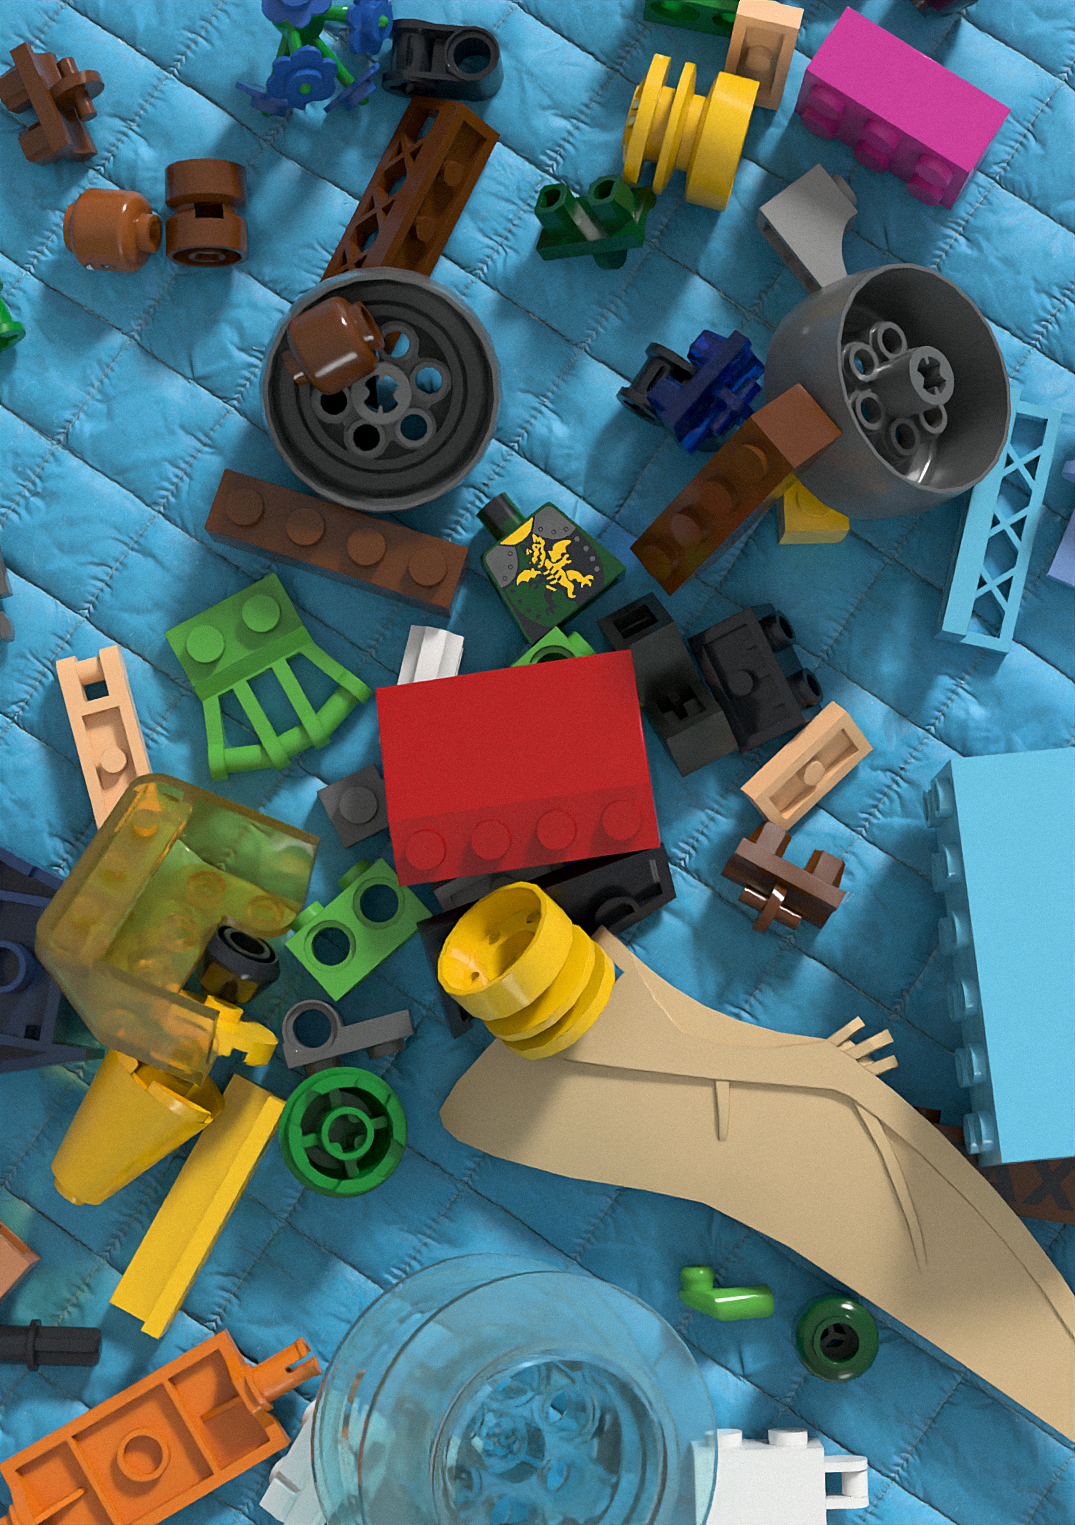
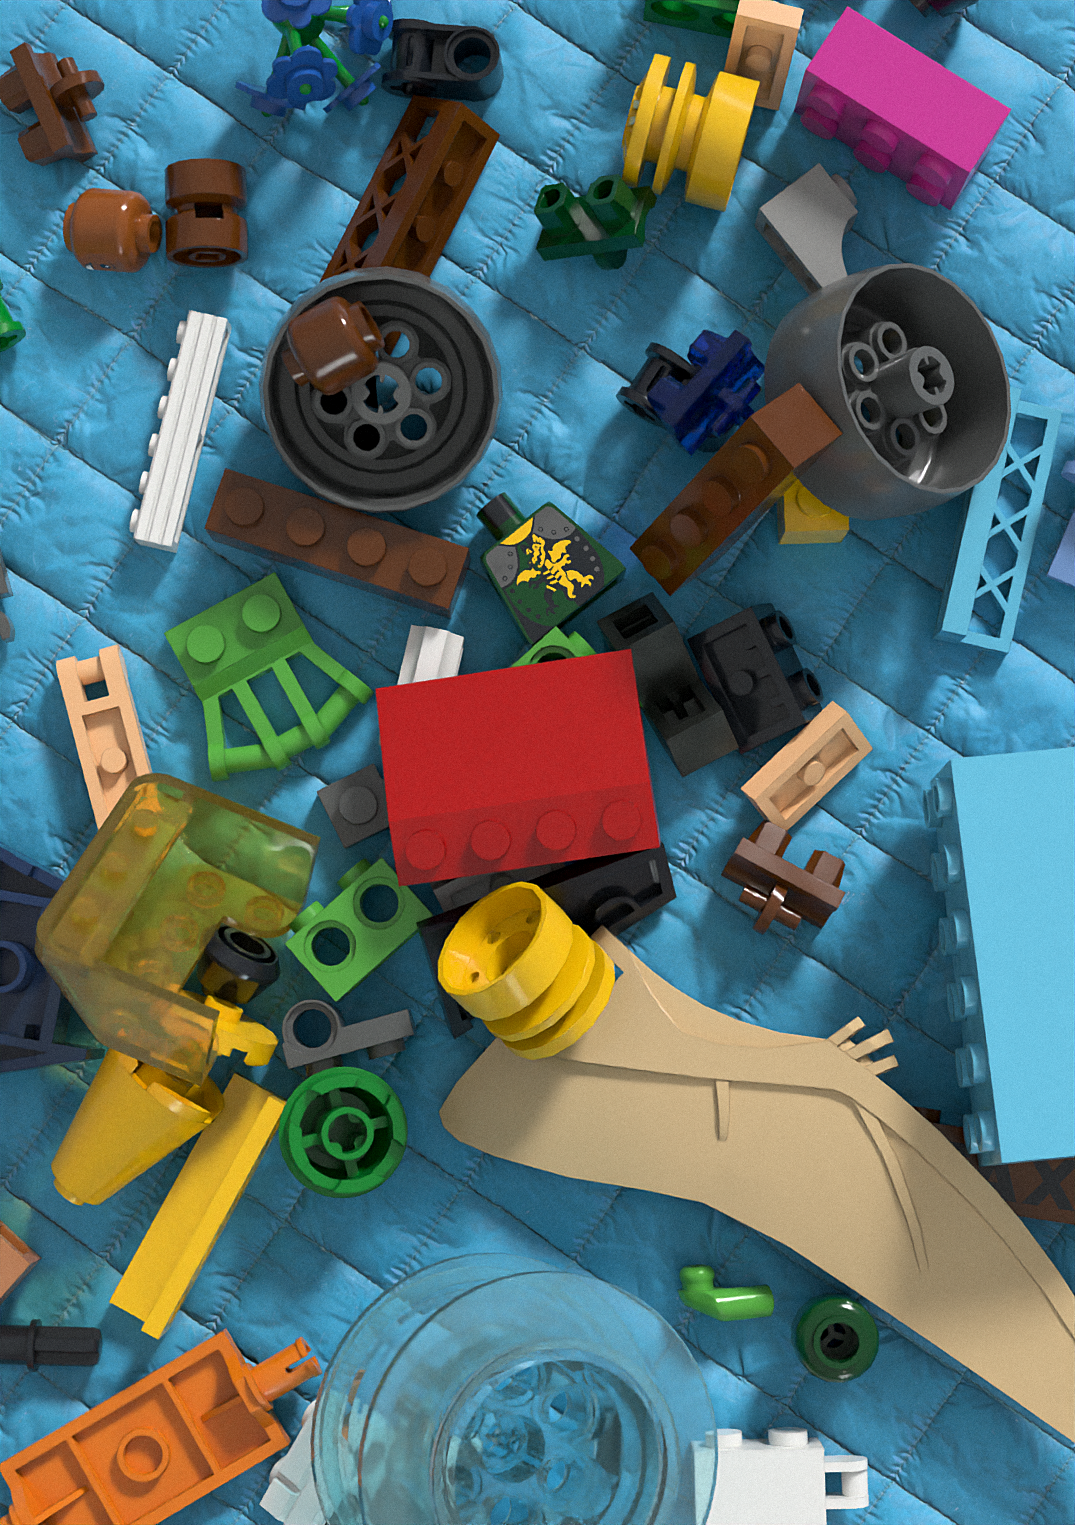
none -> white piece [129,310,232,553]

